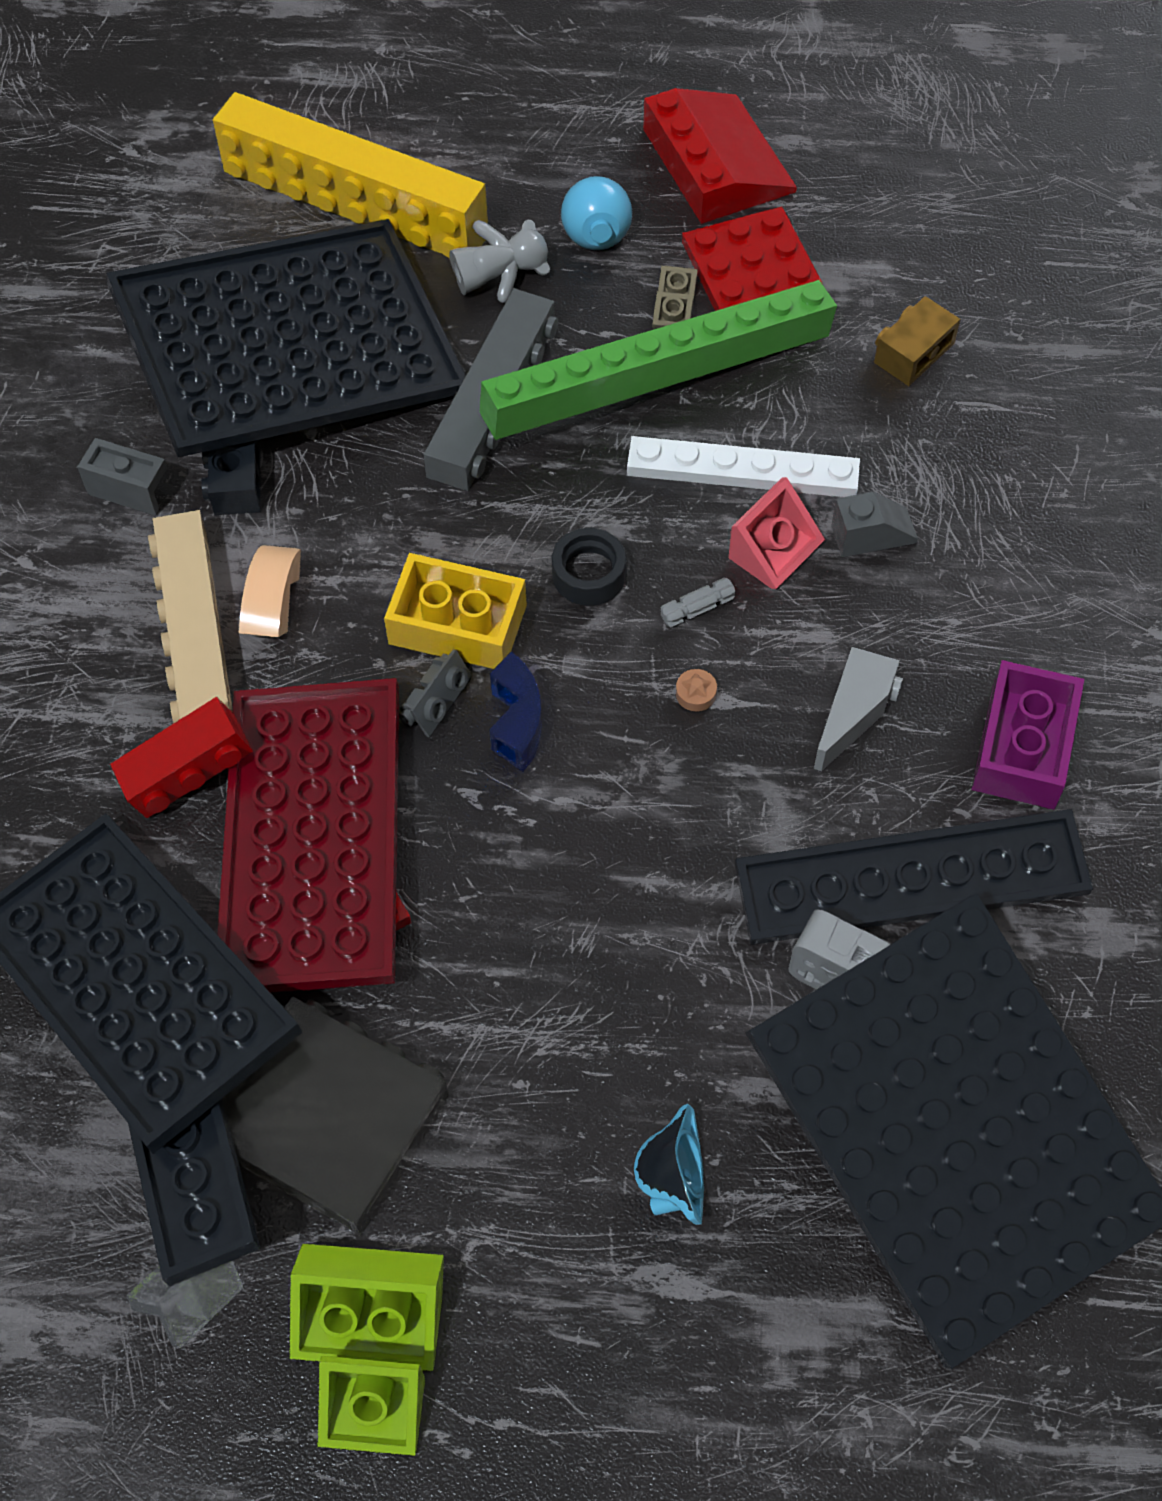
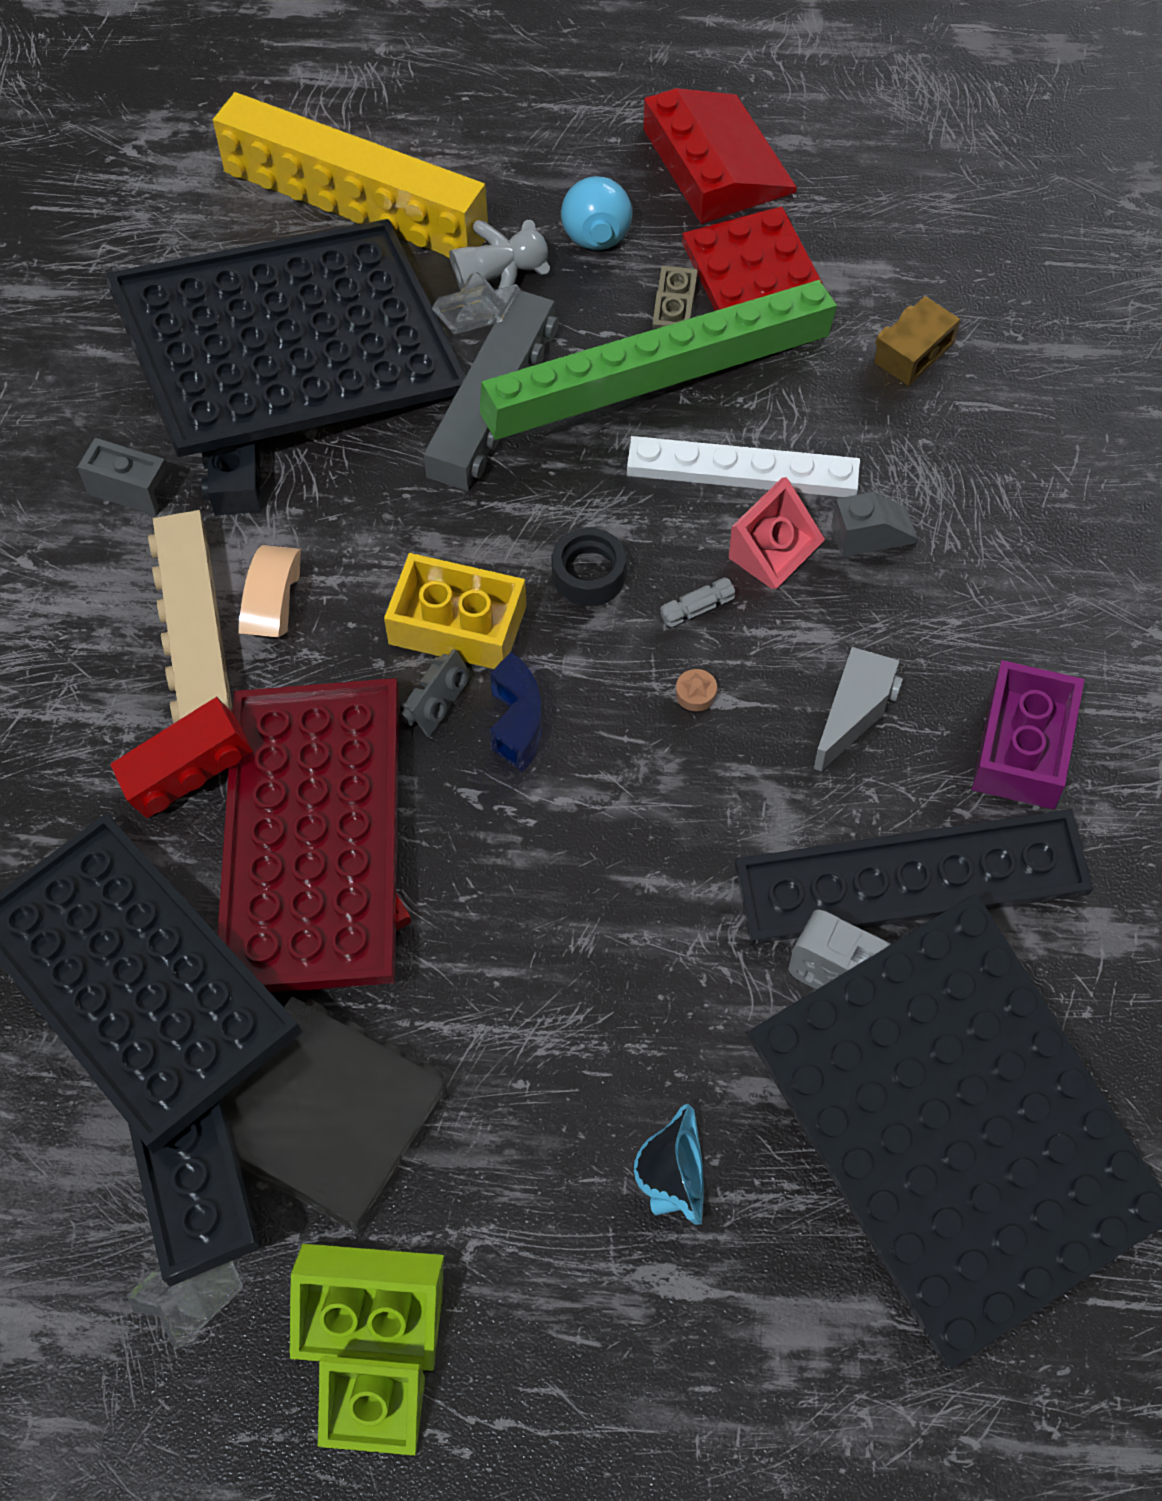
none -> clear panel [432,272,521,334]

